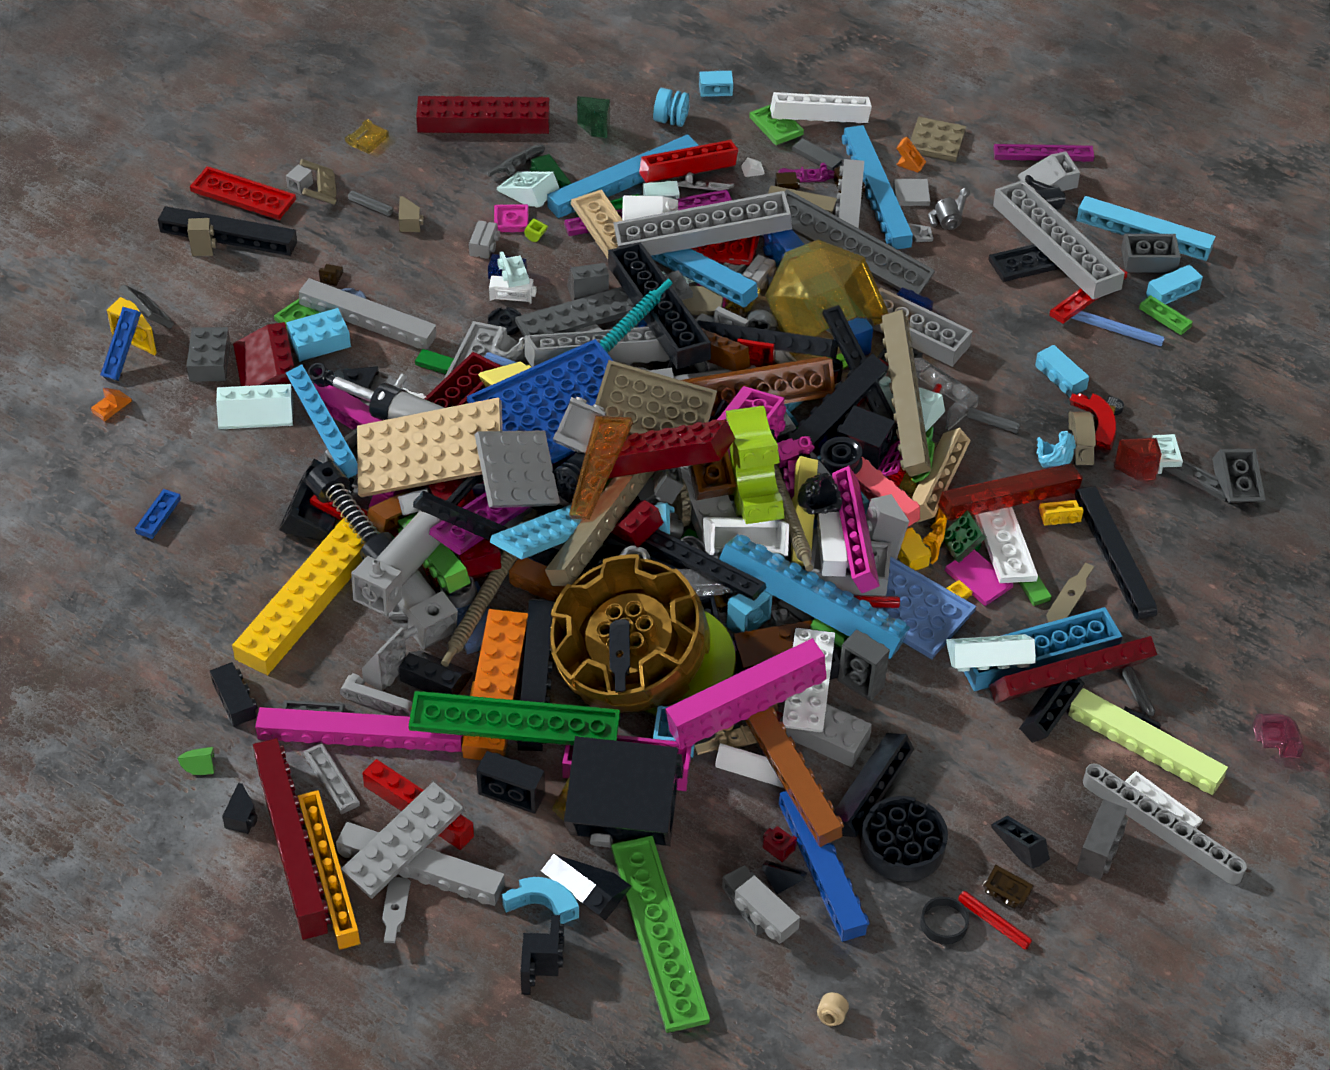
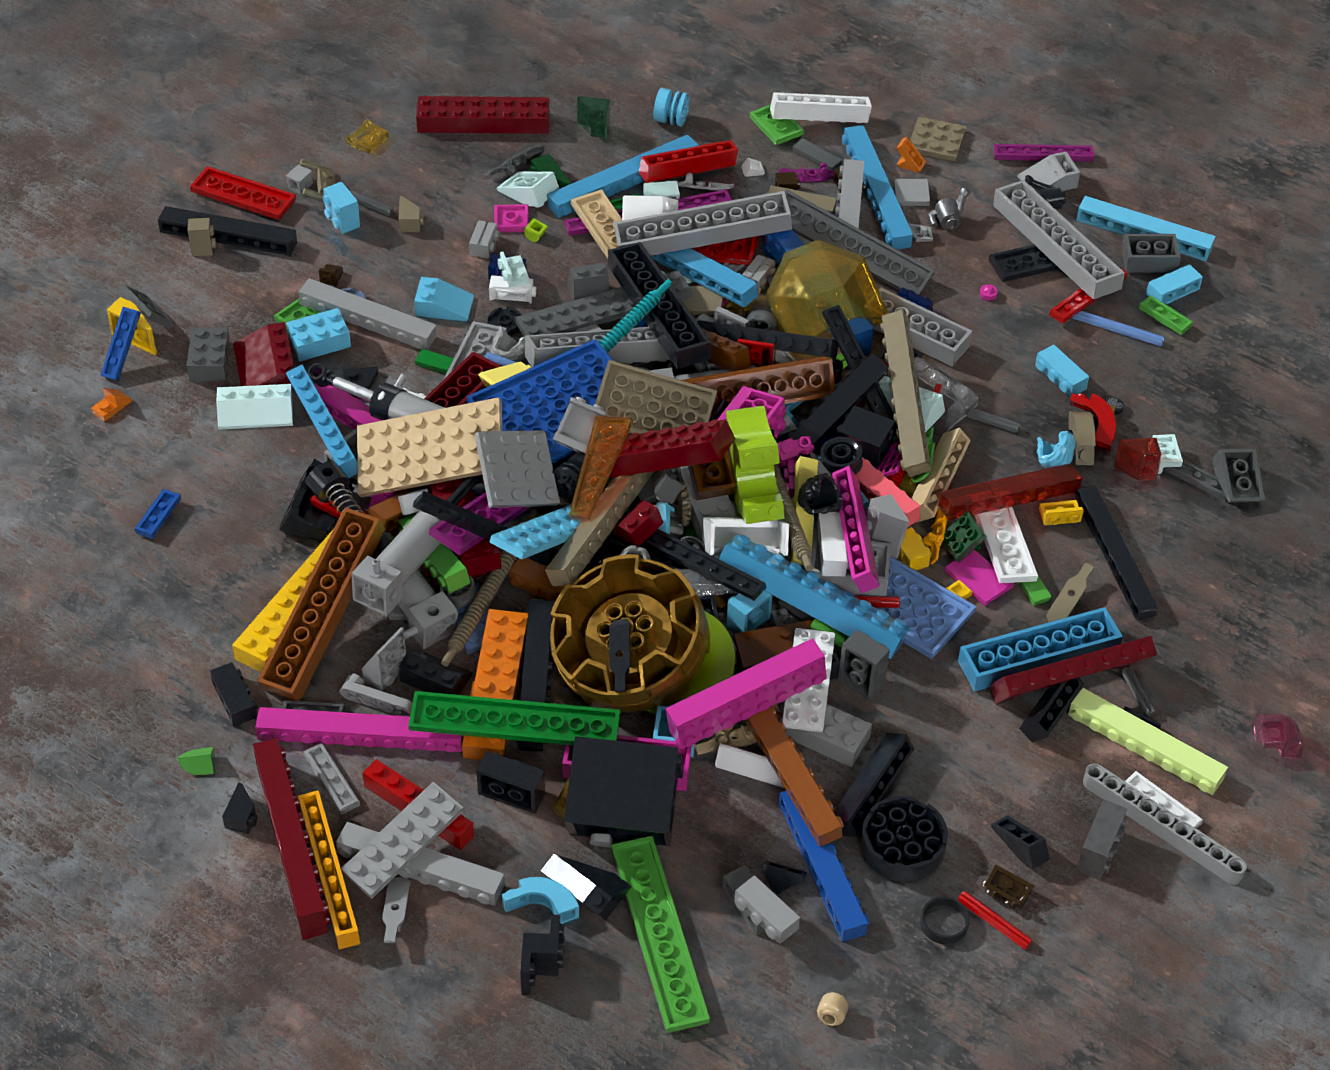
medium azure brick [699,71,733,97] -> none
dark red brick [763,826,797,862] -> none
light aqua slope [946,634,1036,671] -> none
none -> dark orange brick [257,507,385,701]
none -> medium azure brick [322,181,360,234]
none -> medium azure slope [414,277,474,322]
none -> dark pink tile [979,284,998,301]

